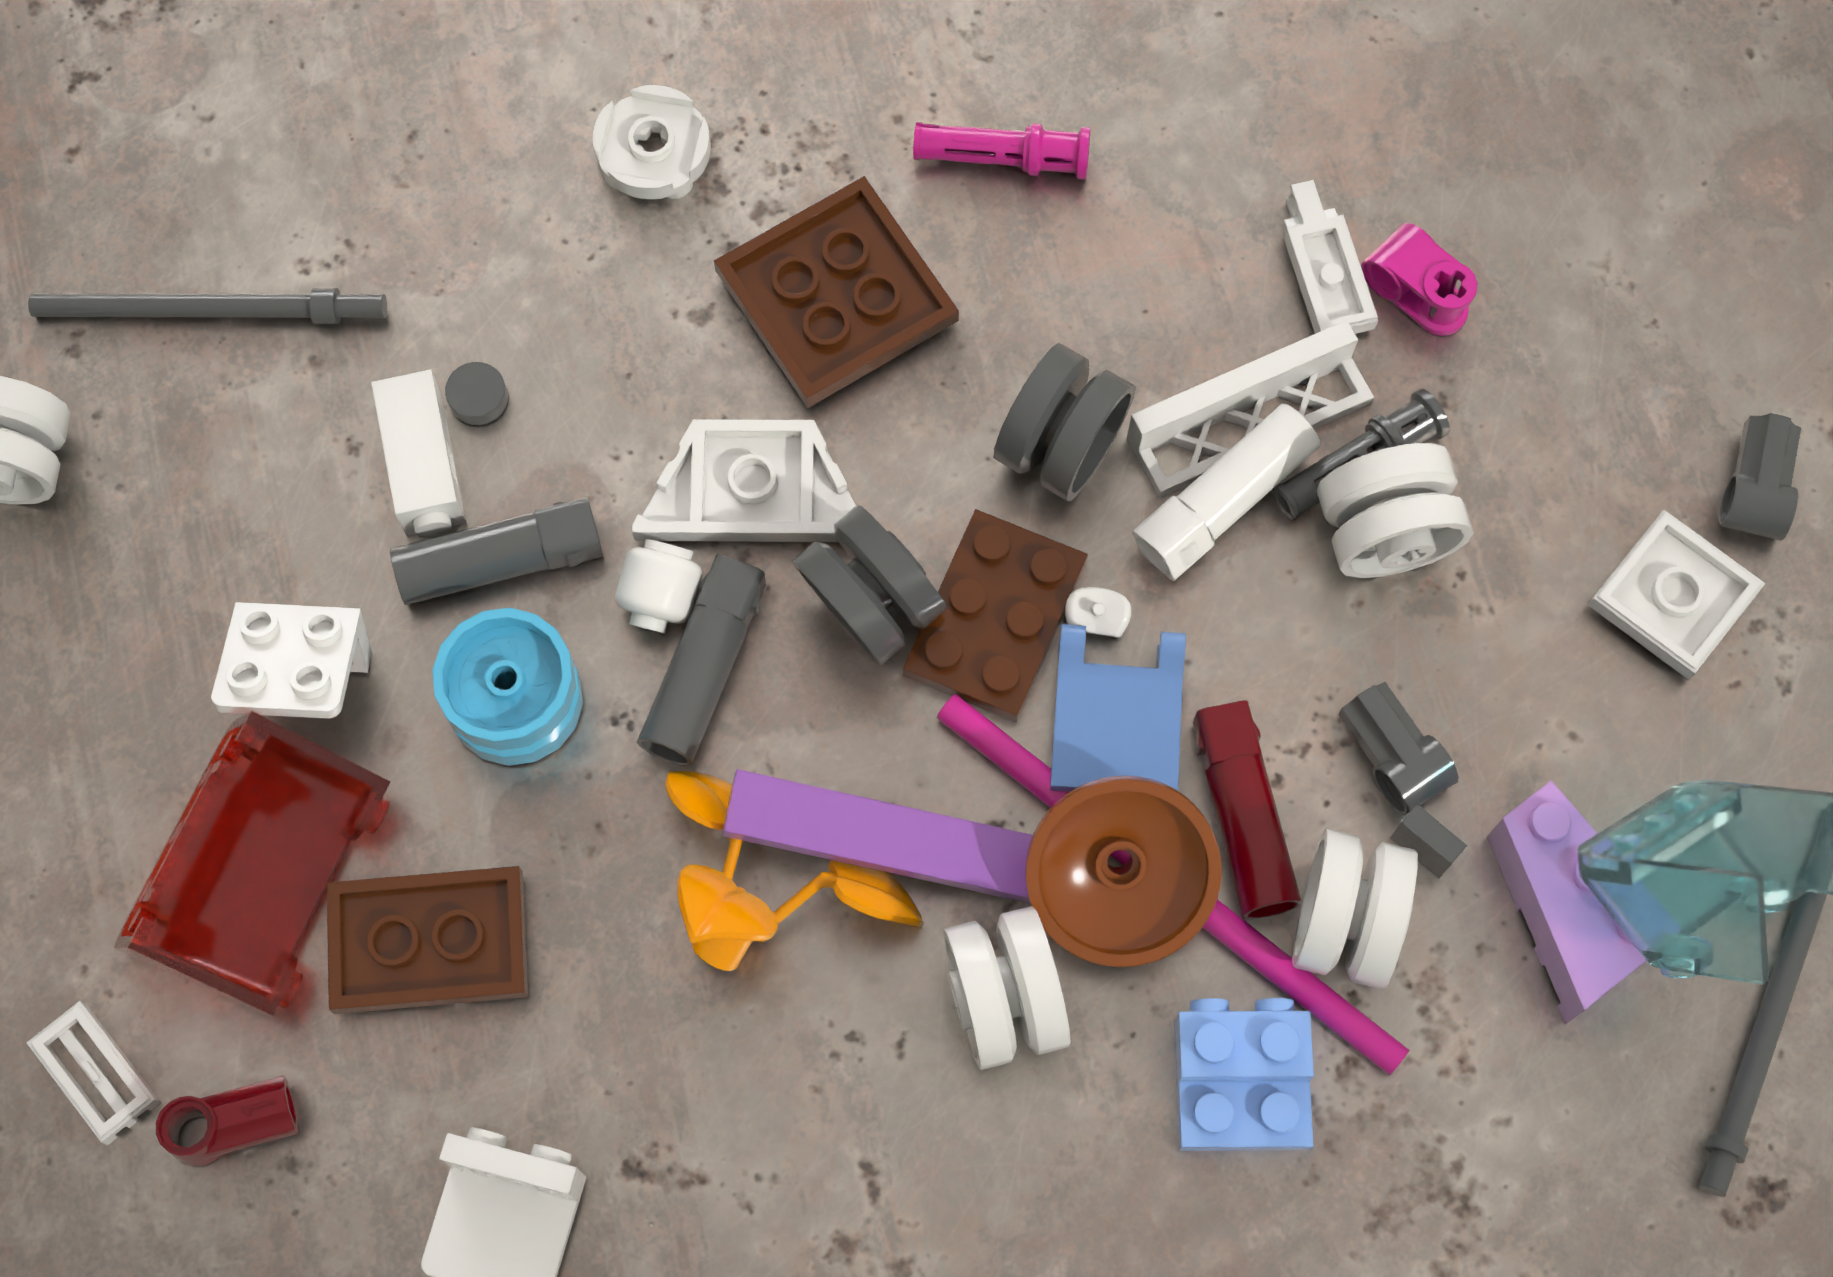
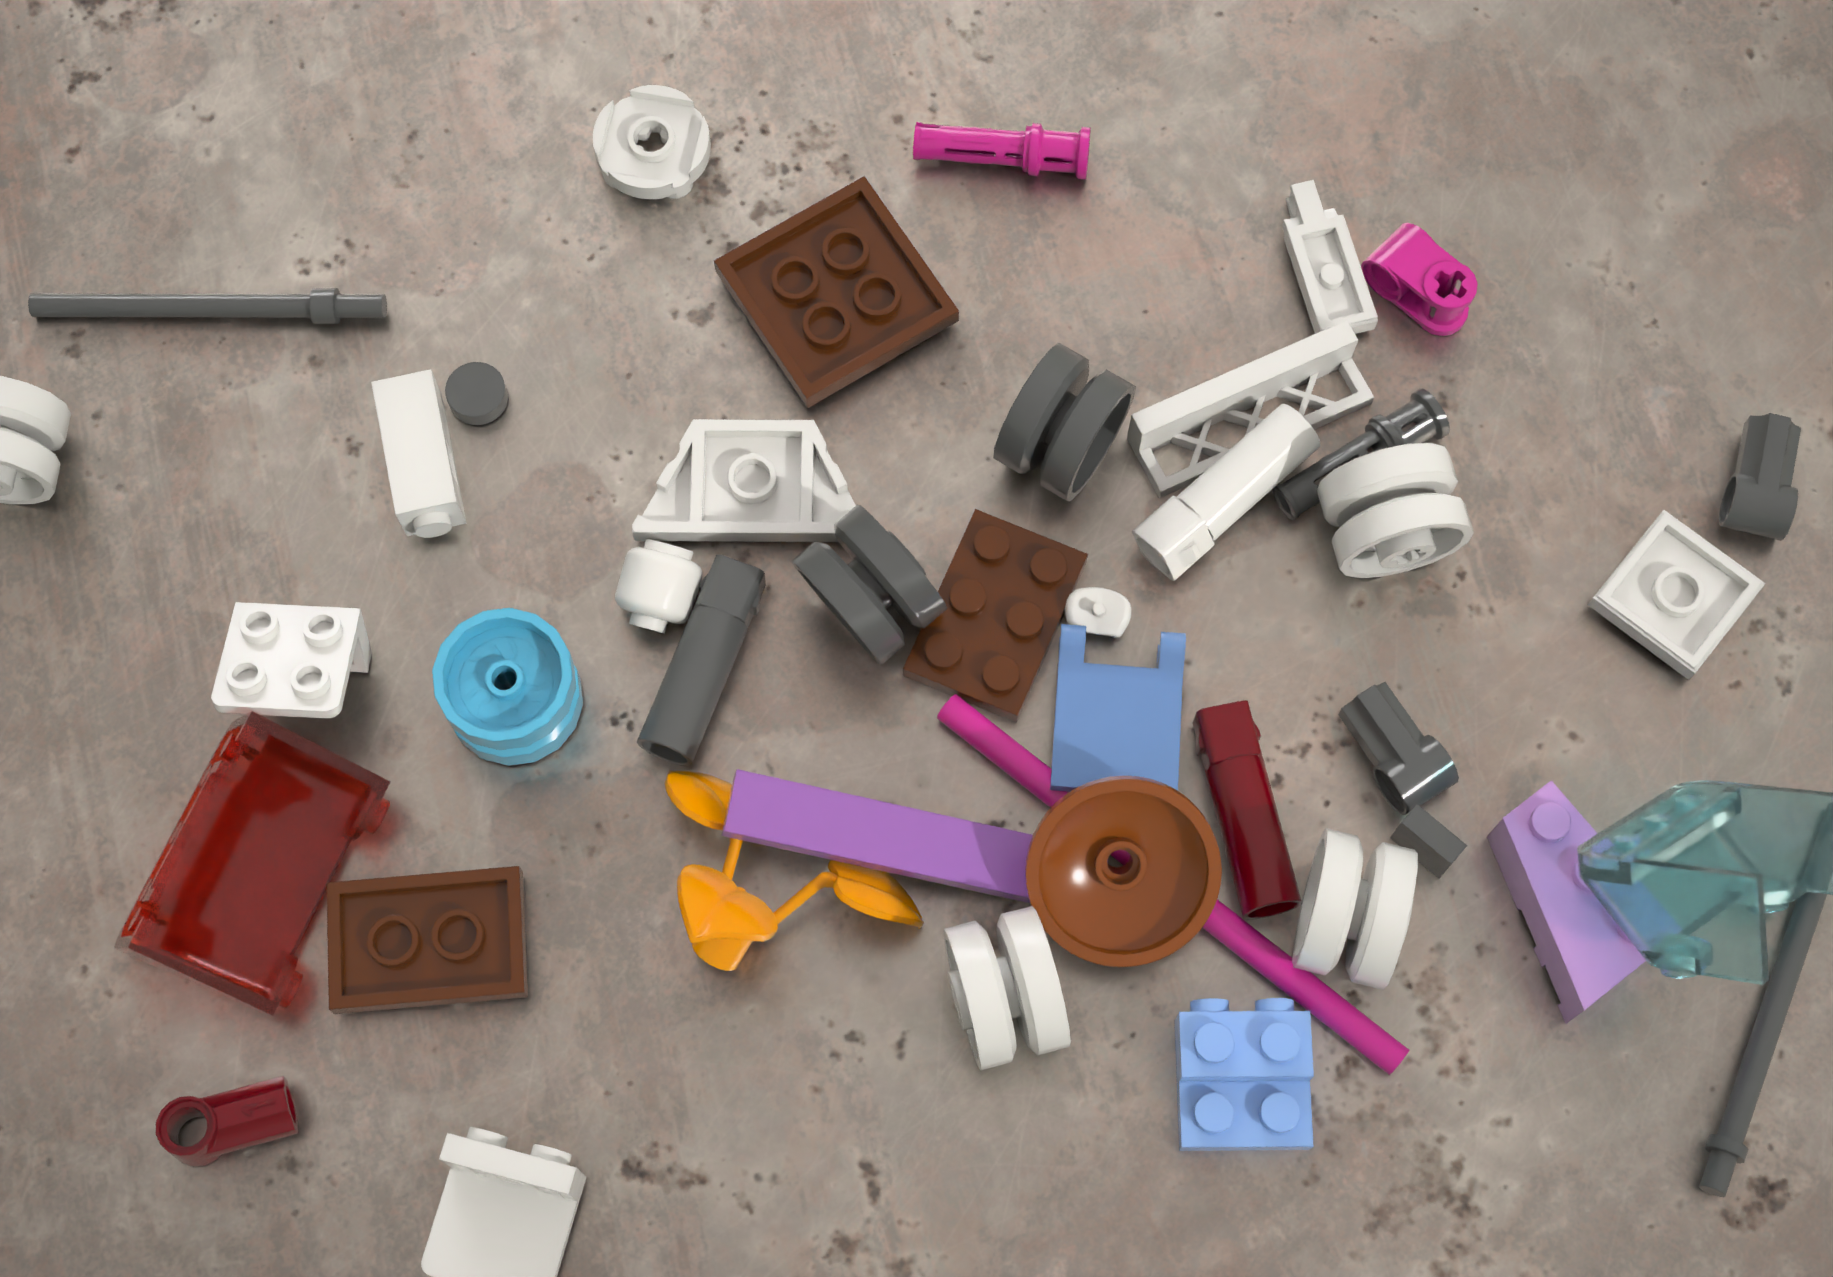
white tile [26,1001,161,1145] -> none
dark grey piece [390,497,604,605] -> none

